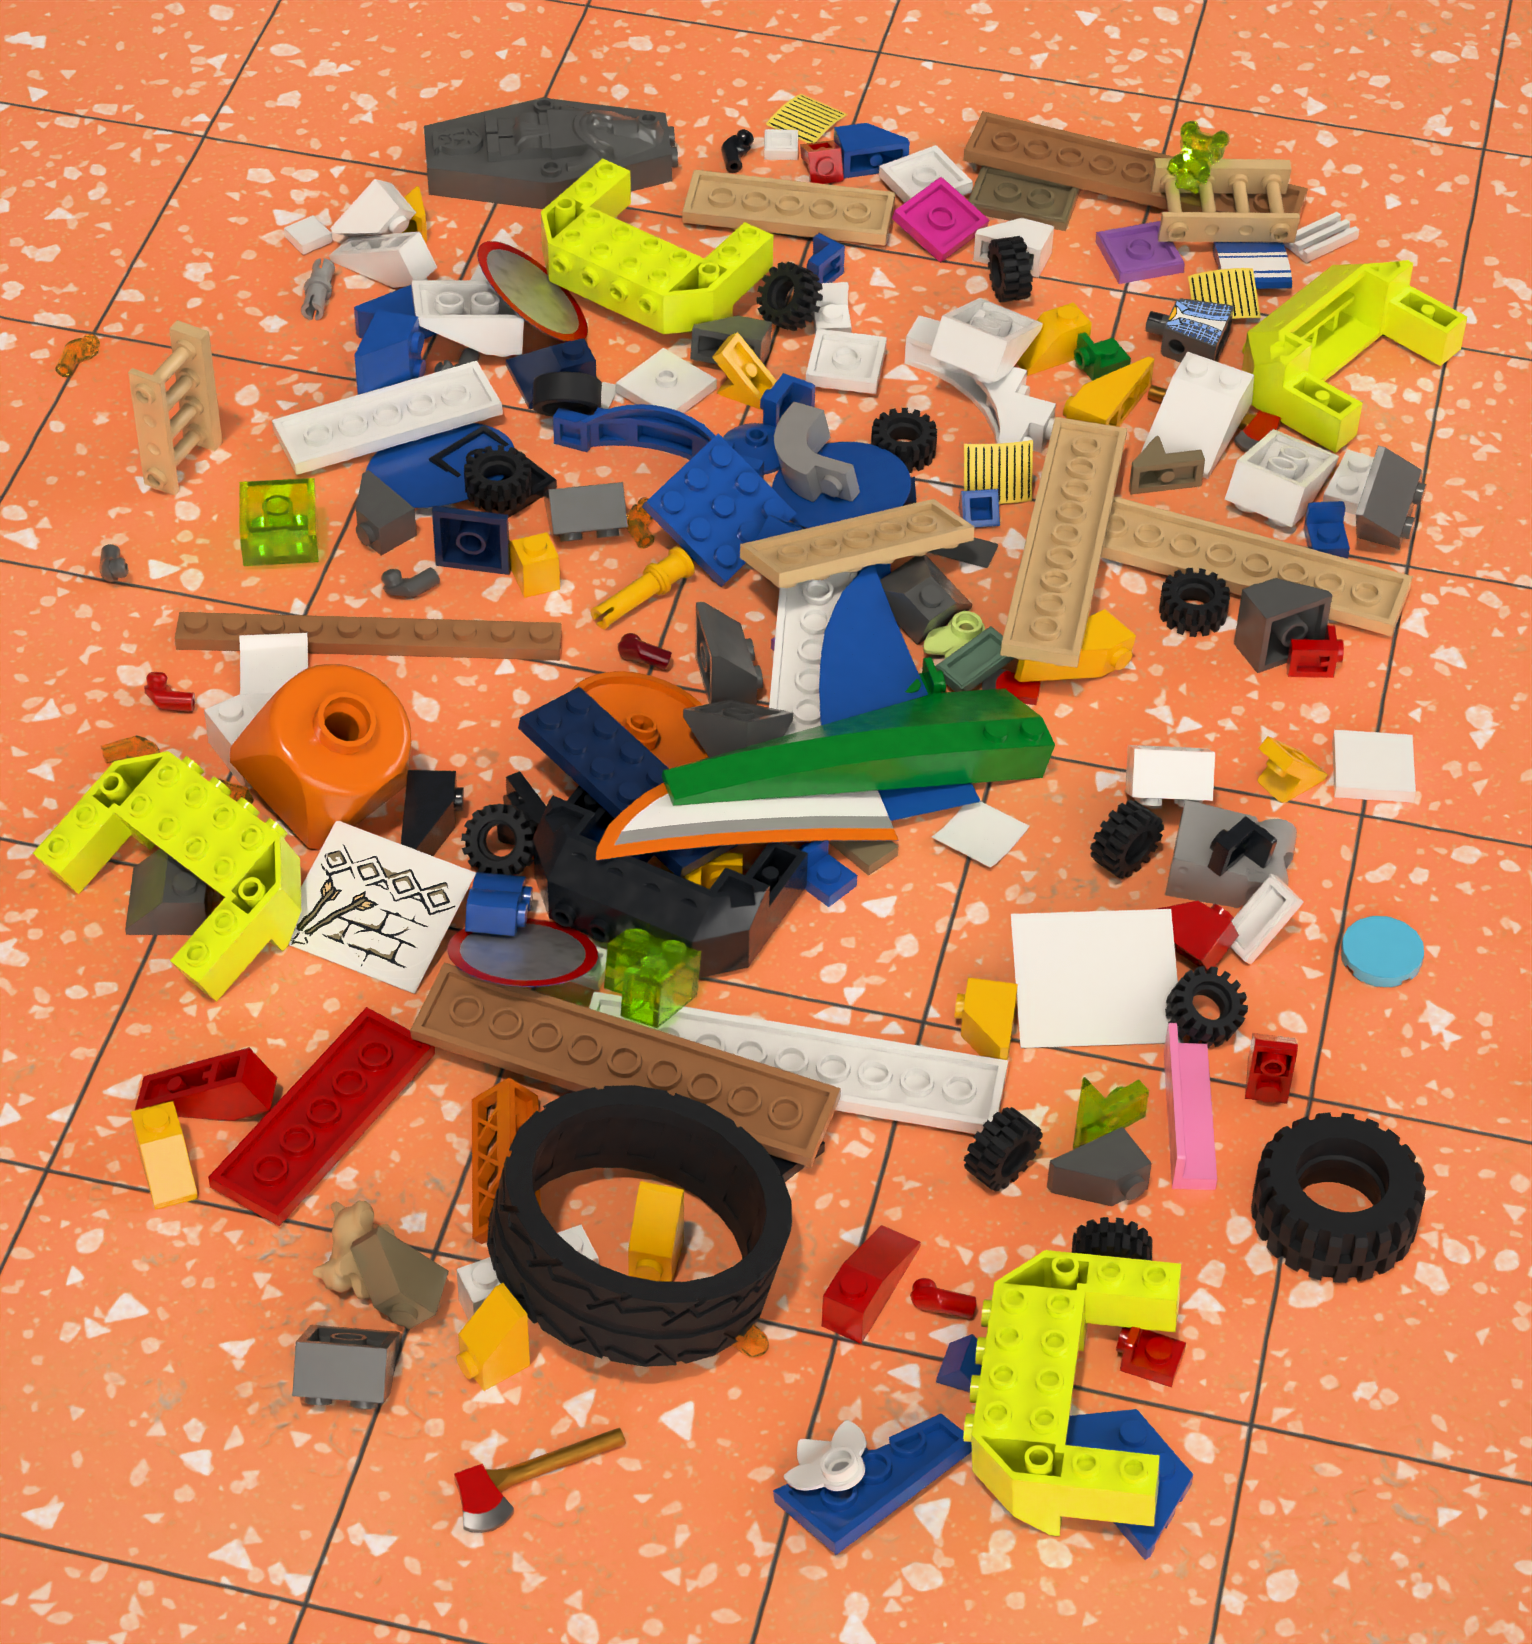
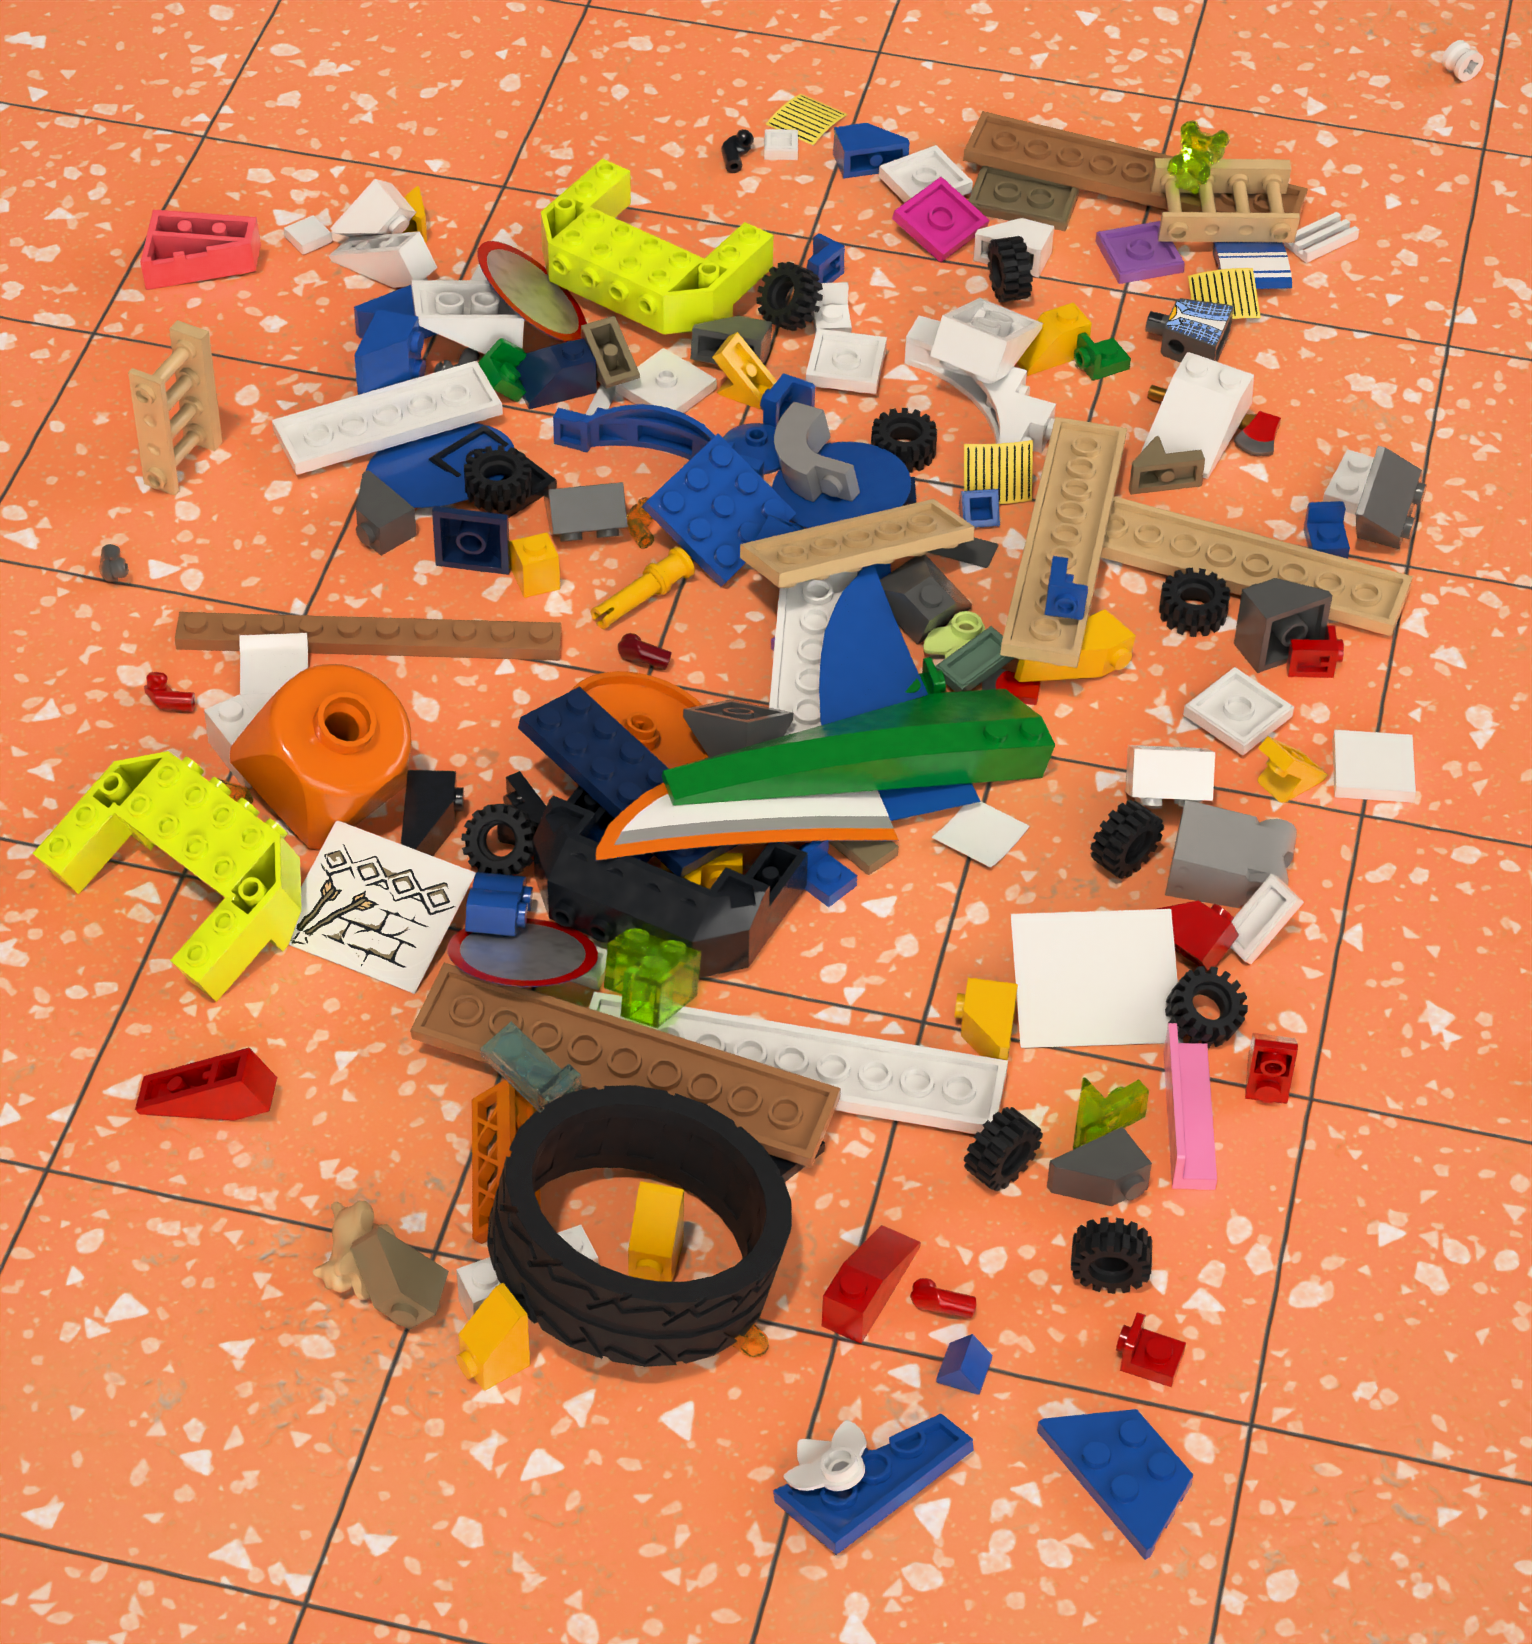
clear yellow arm [55,334,101,377] -> none
clear yellow arm [101,735,160,764] -> none
dark grey slope [125,849,214,935] -> none
yellow slope [130,1101,198,1210] -> none
red plate [208,1007,435,1226] -> none
clear neon green brick [239,478,319,566] -> none
slope [292,1325,400,1409] -> none
light grey pin [301,258,335,320] -> none
dark grey arm [381,567,440,598] -> none
dark grey container [424,97,678,209] -> none
piece [454,1427,626,1533] -> none
black tyre [533,372,602,417] -> none
tan plate [682,170,895,246] -> none
dark grey slope [695,602,763,705] -> none
red bracket [800,140,844,184] -> none
neon yellow wedge [963,1250,1181,1536] -> none
yellow slope [1063,356,1154,427] -> none
black bracket [1208,816,1277,876] -> none
white slope [1225,429,1340,527] -> none
neon yellow wedge [1242,260,1467,453] -> none
black tyre [1251,1112,1426,1283] -> none
medium azure tile [1341,916,1424,987] -> none
none -> coral wedge [140,209,261,290]
none -> green bracket [478,338,526,402]
none -> clear light blue bracket [480,1021,582,1113]
none -> dark tan slope [581,315,640,388]
none -> blue bracket [1044,556,1088,620]
none -> white plate [1183,667,1294,755]
none -> white wheel [1441,40,1484,82]

